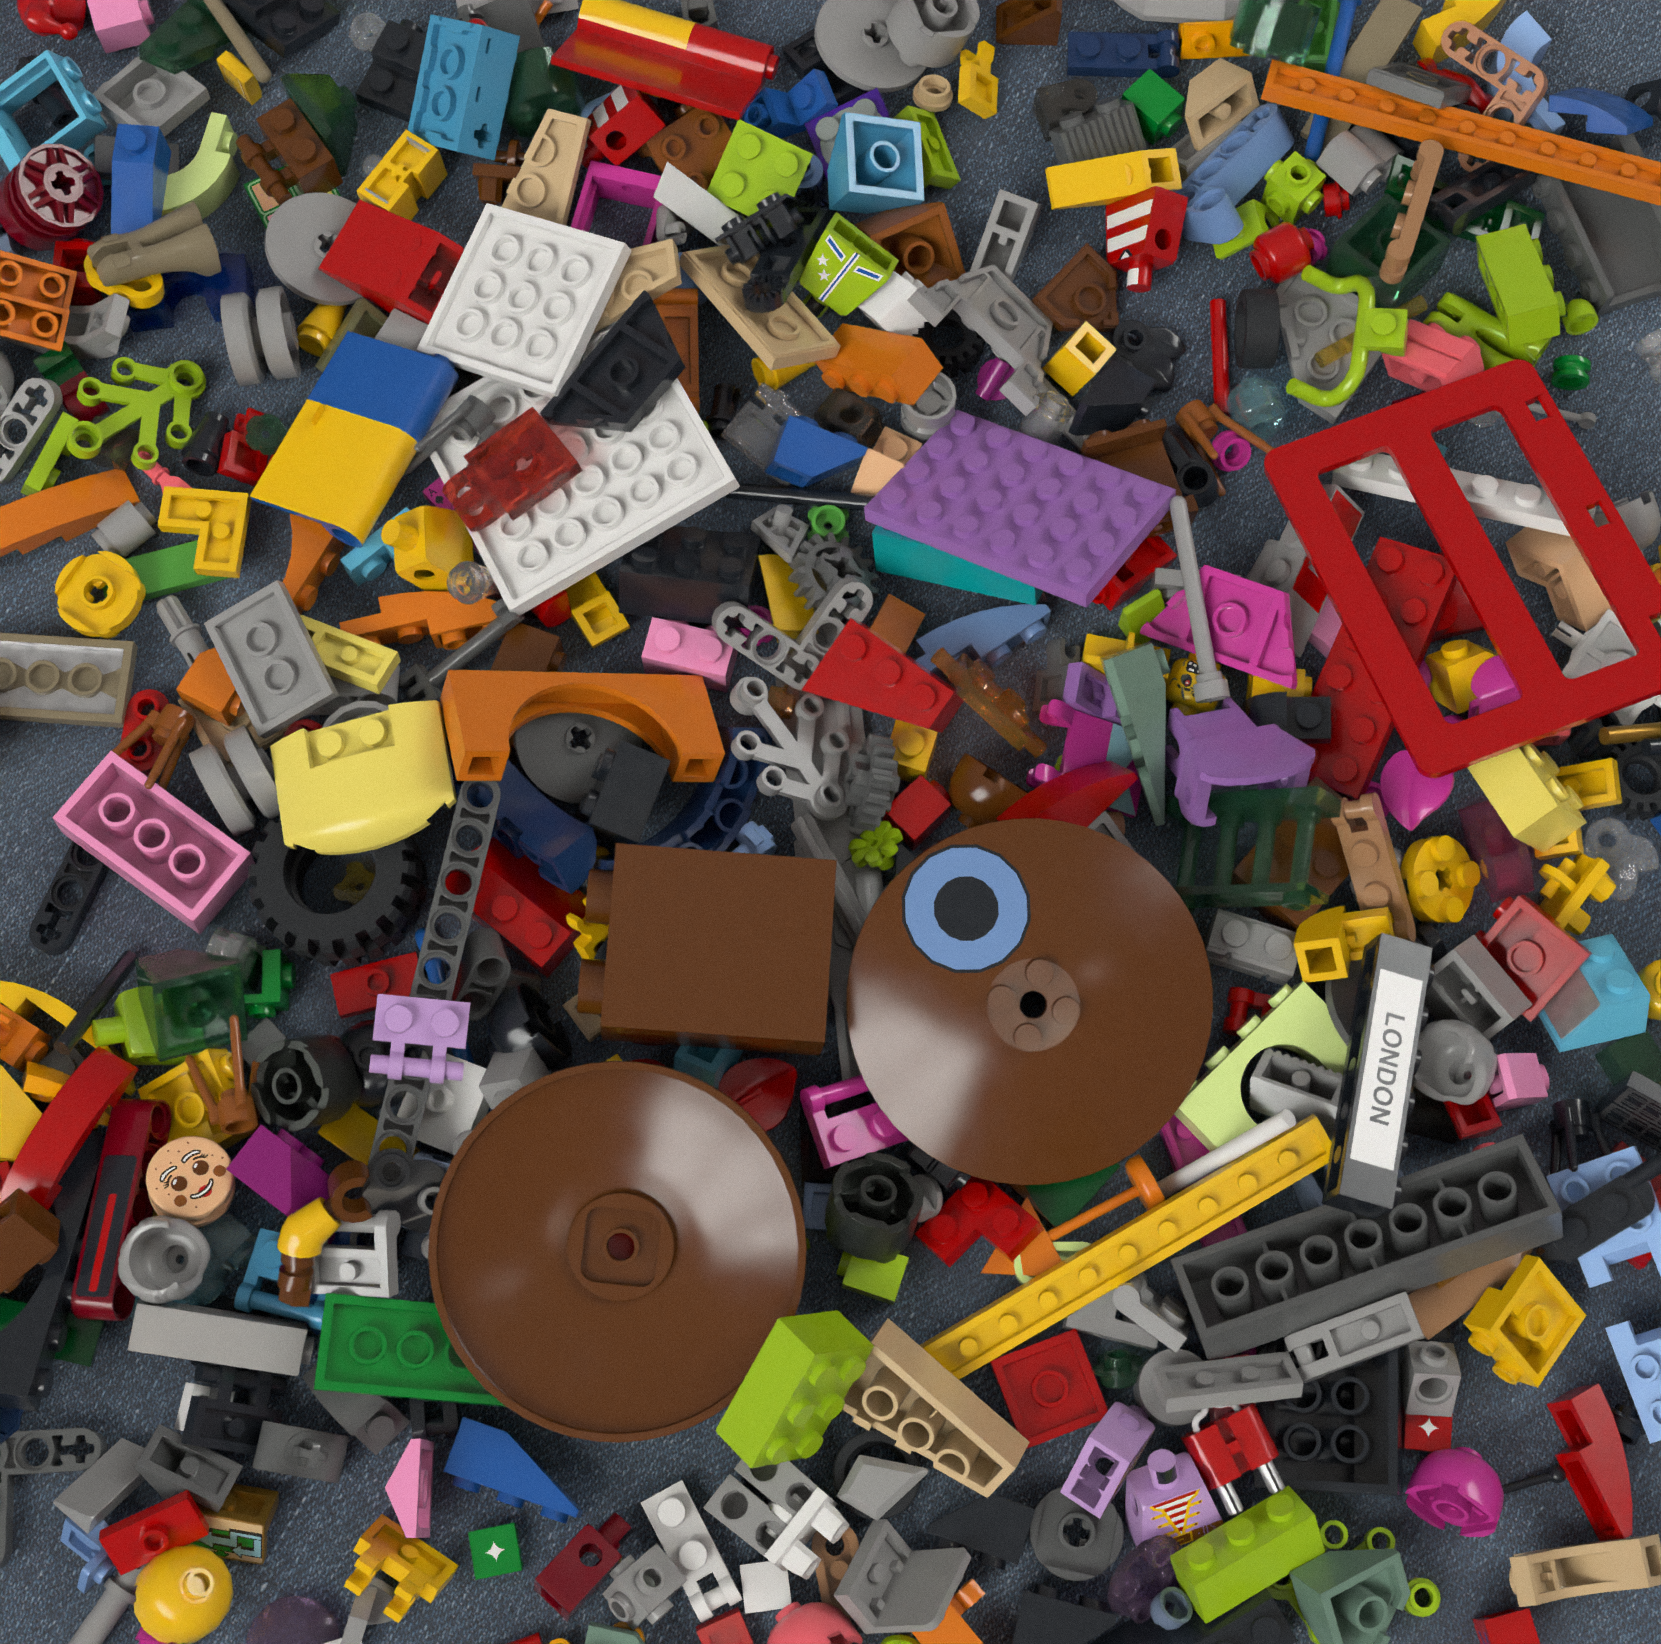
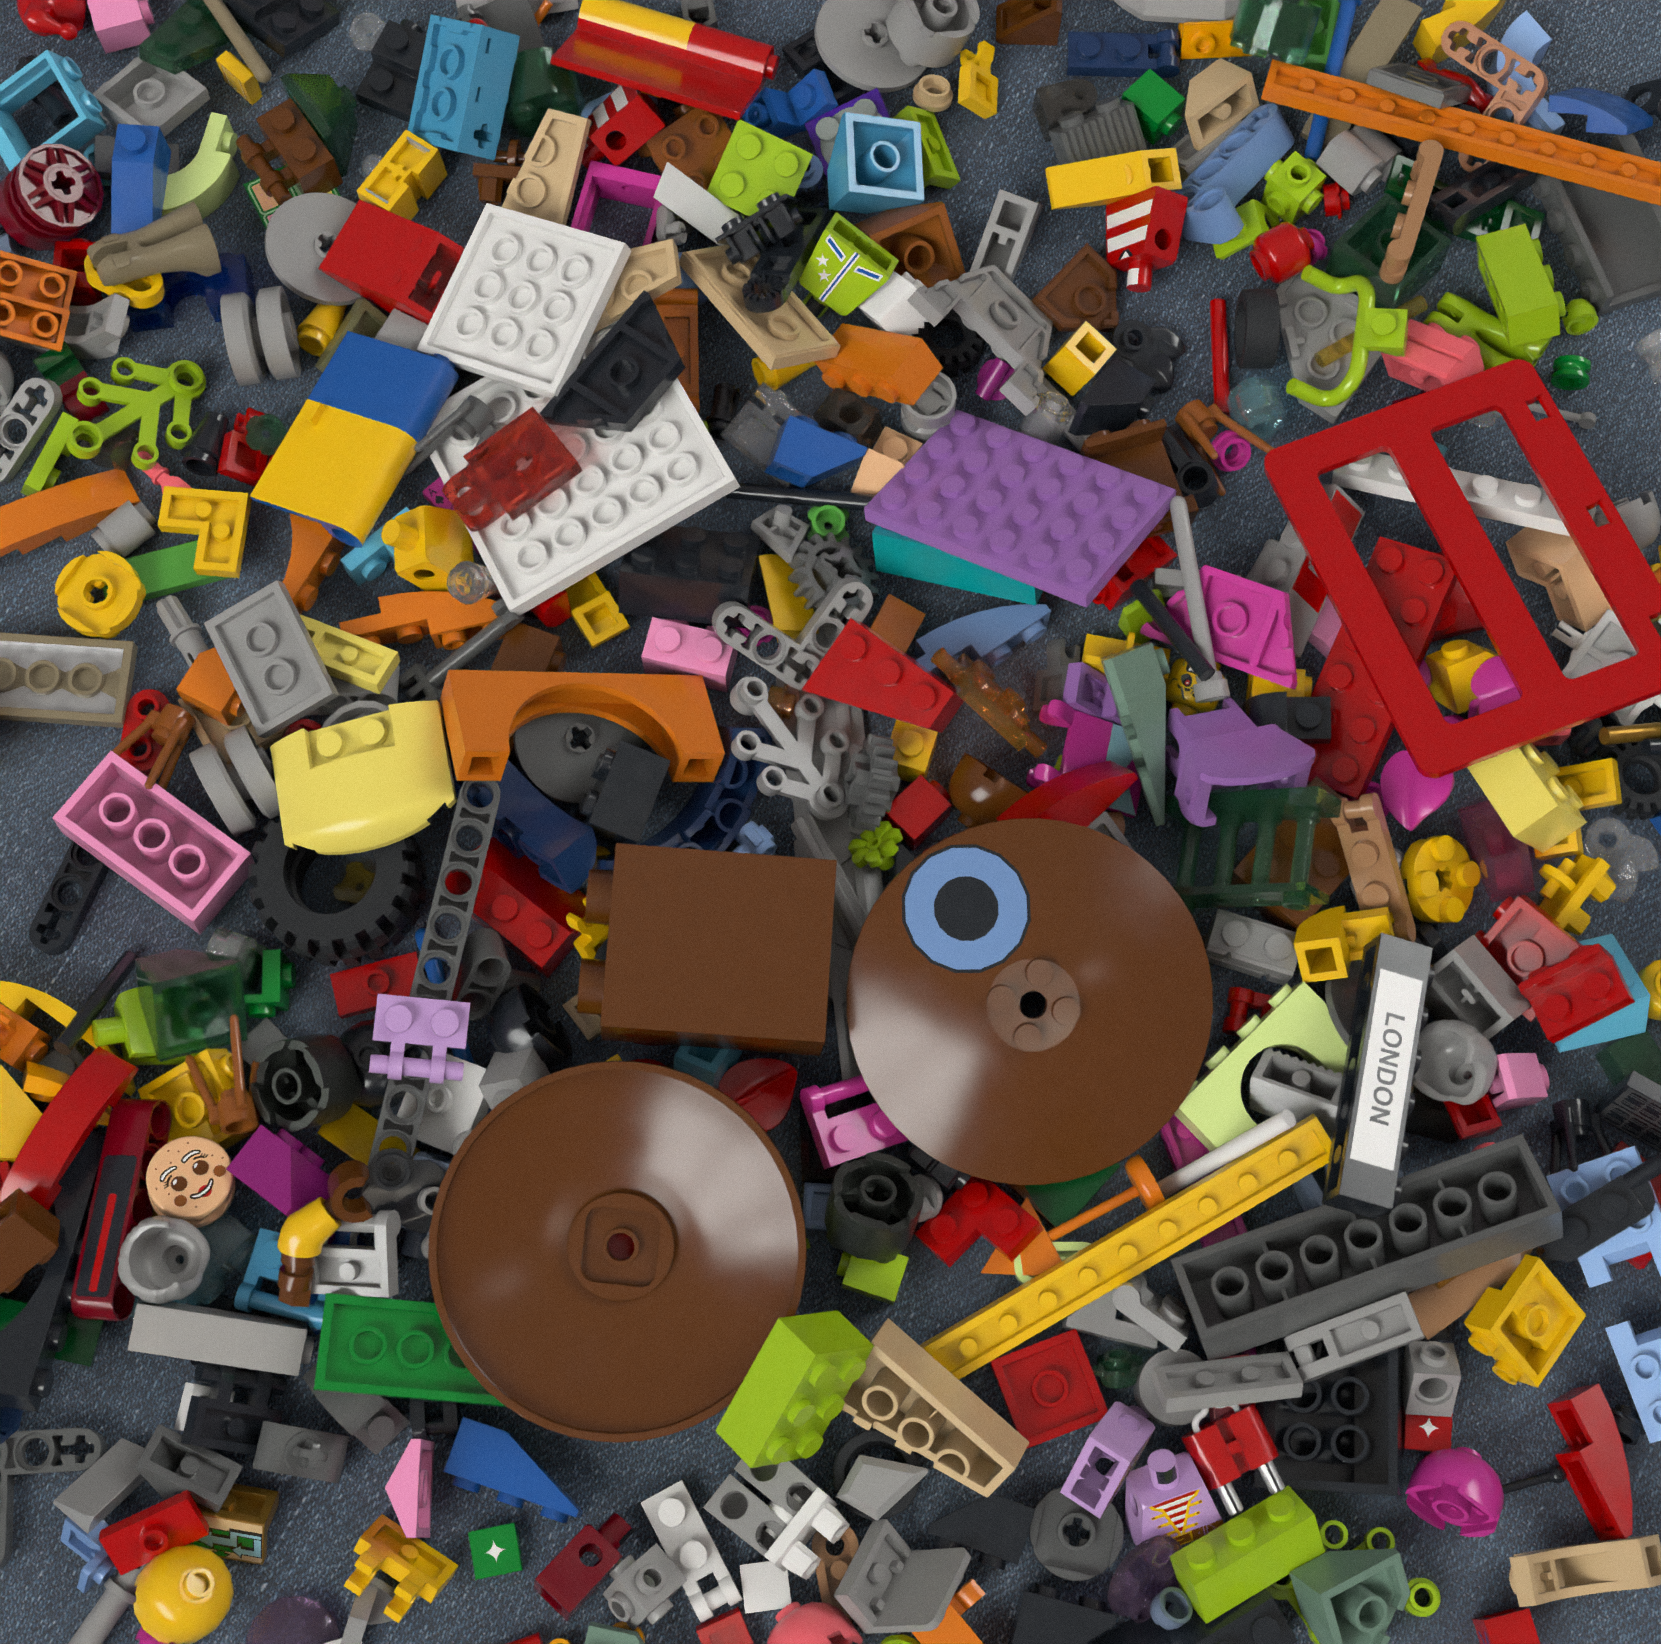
none -> black bar [1129,579,1215,681]
none -> red bracket [1517,943,1635,1044]

